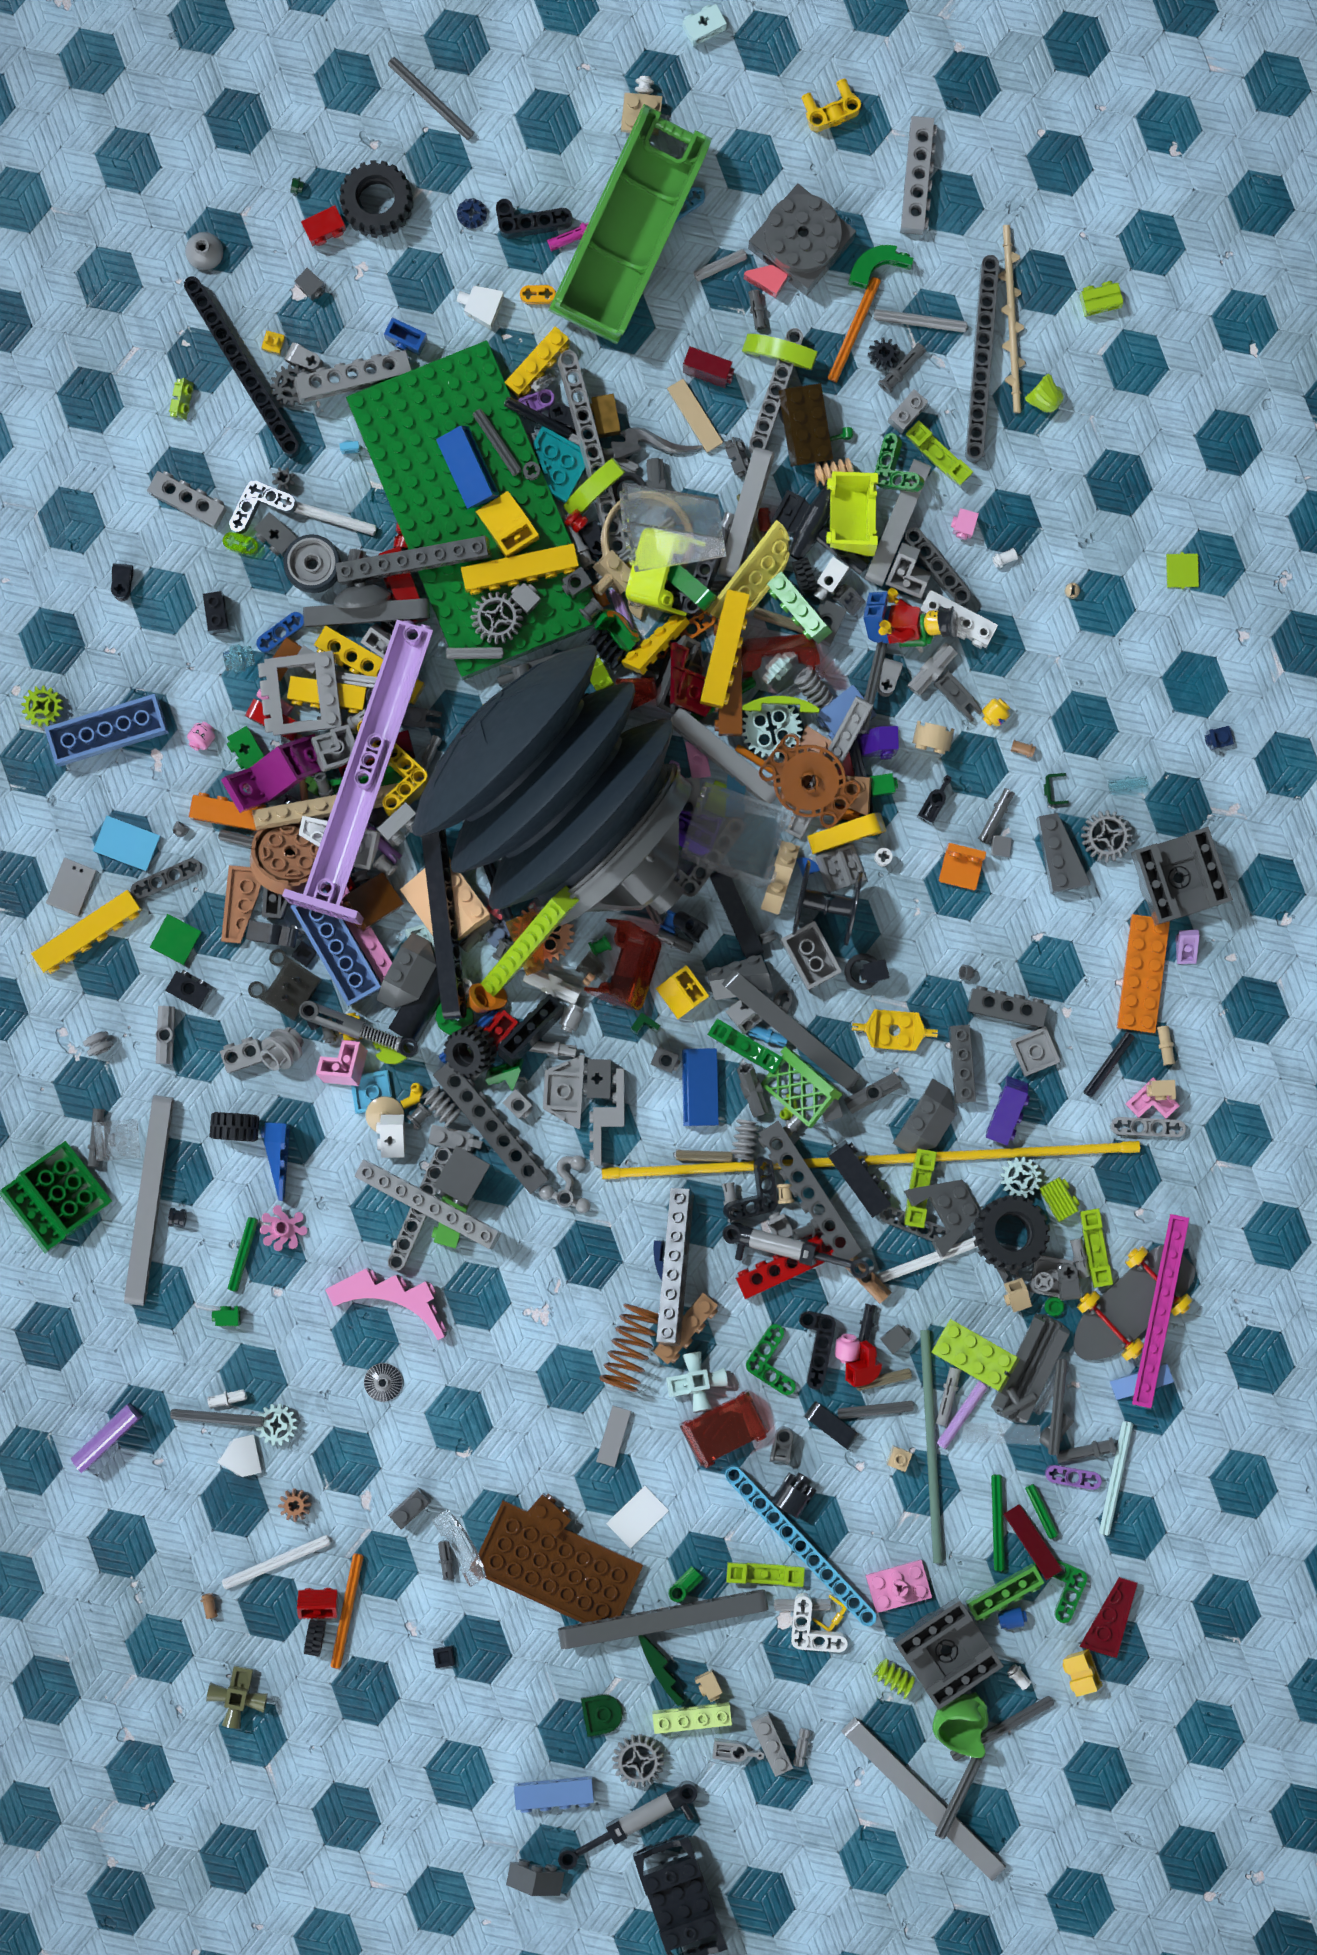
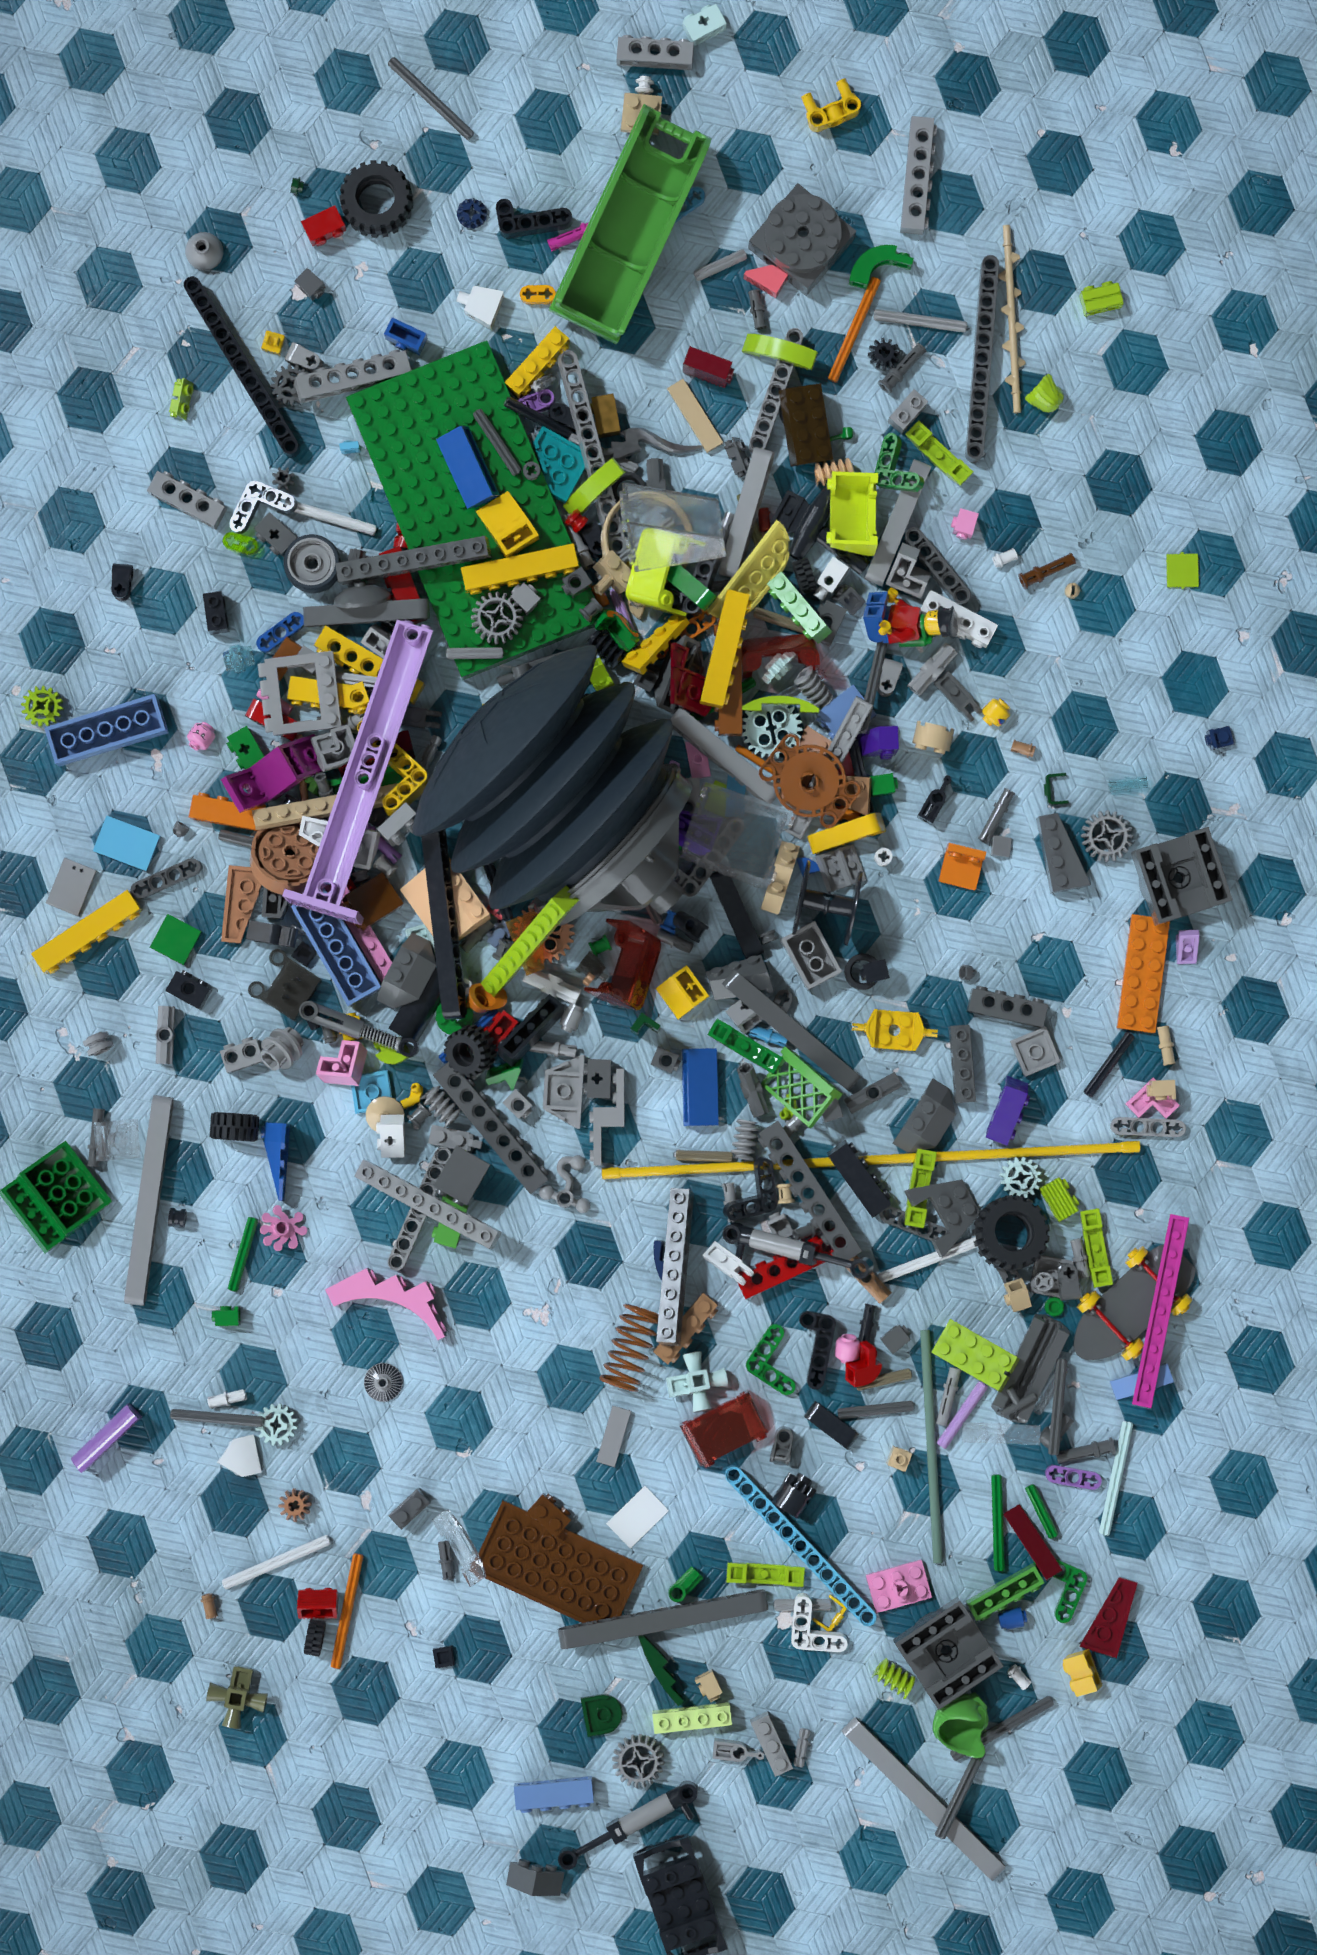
clear red wing [615,678,657,711] -> none
none -> yellow brick [345,681,370,714]
none -> light grey brick [616,35,694,70]
none -> white hinge [702,1241,754,1286]
none -> reddish brown pin [1018,553,1076,590]

